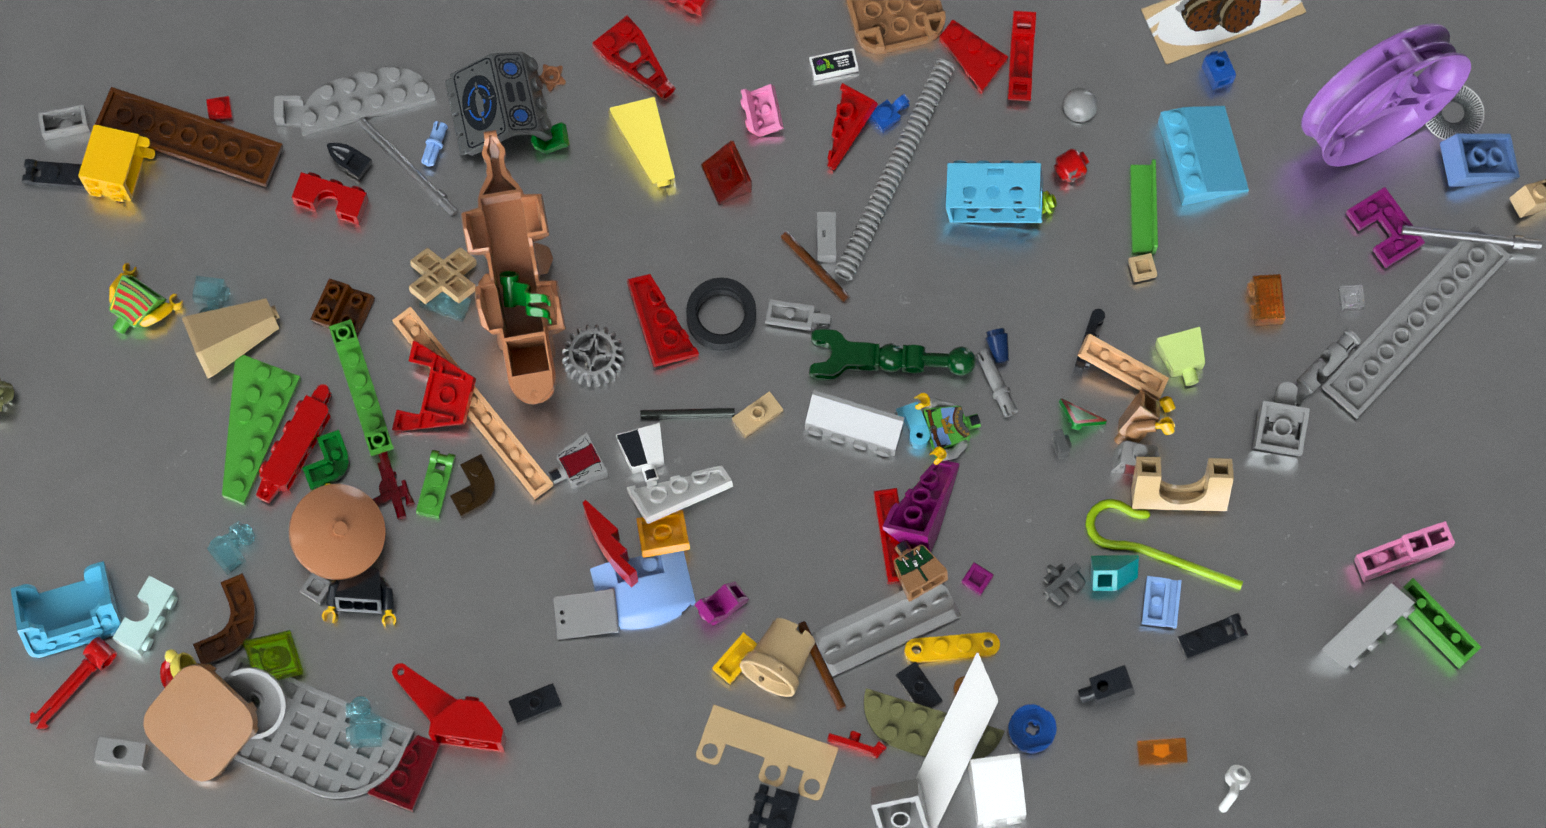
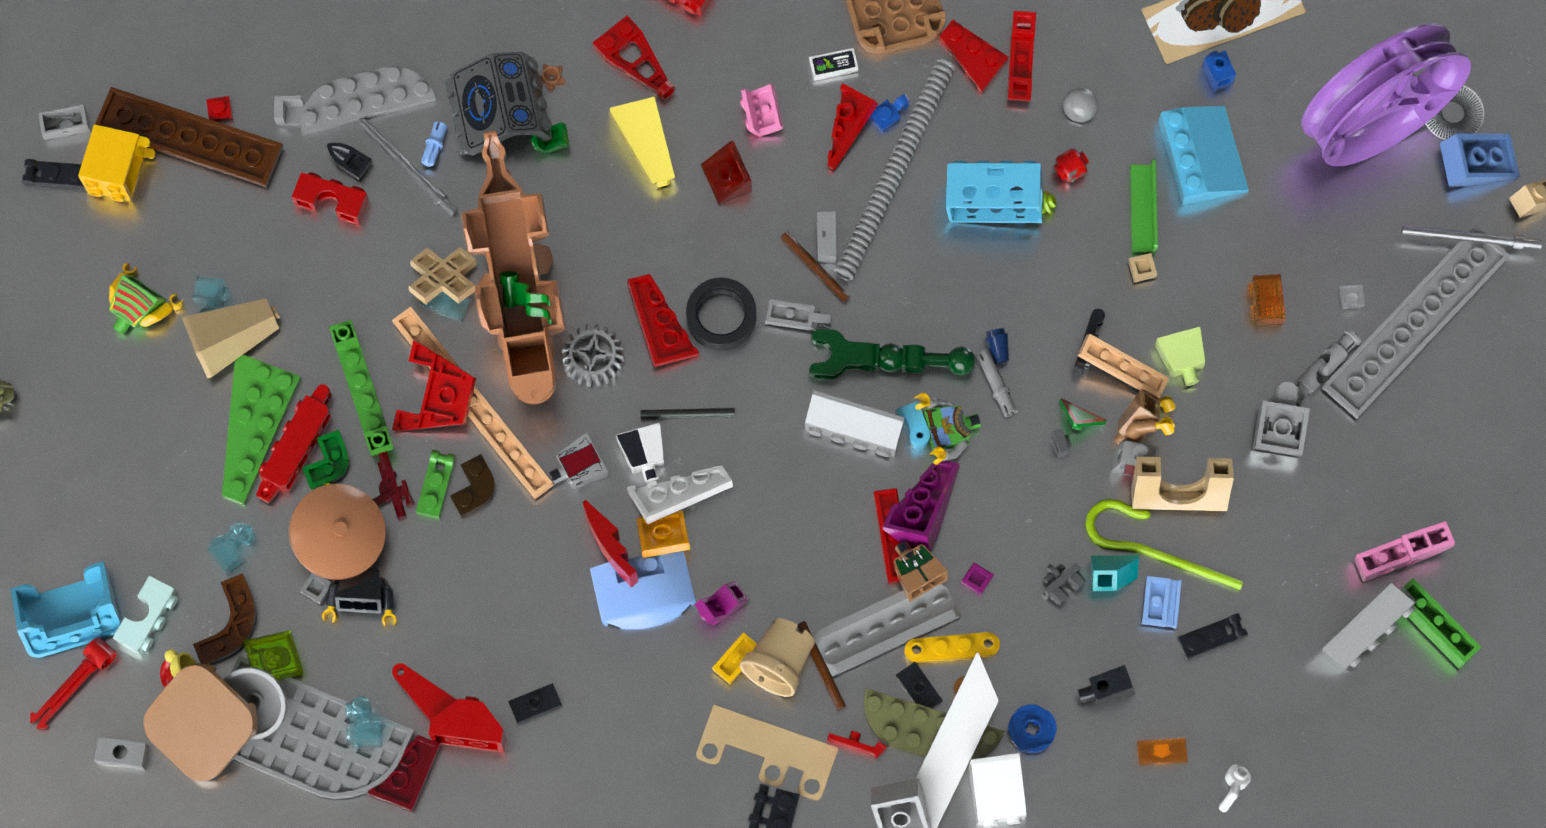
reddish brown slope [310,278,375,336] -> none
light grey container [553,588,619,640] -> none
tan plate [732,391,783,438] -> none
magenta plate [1346,187,1425,268] -> none

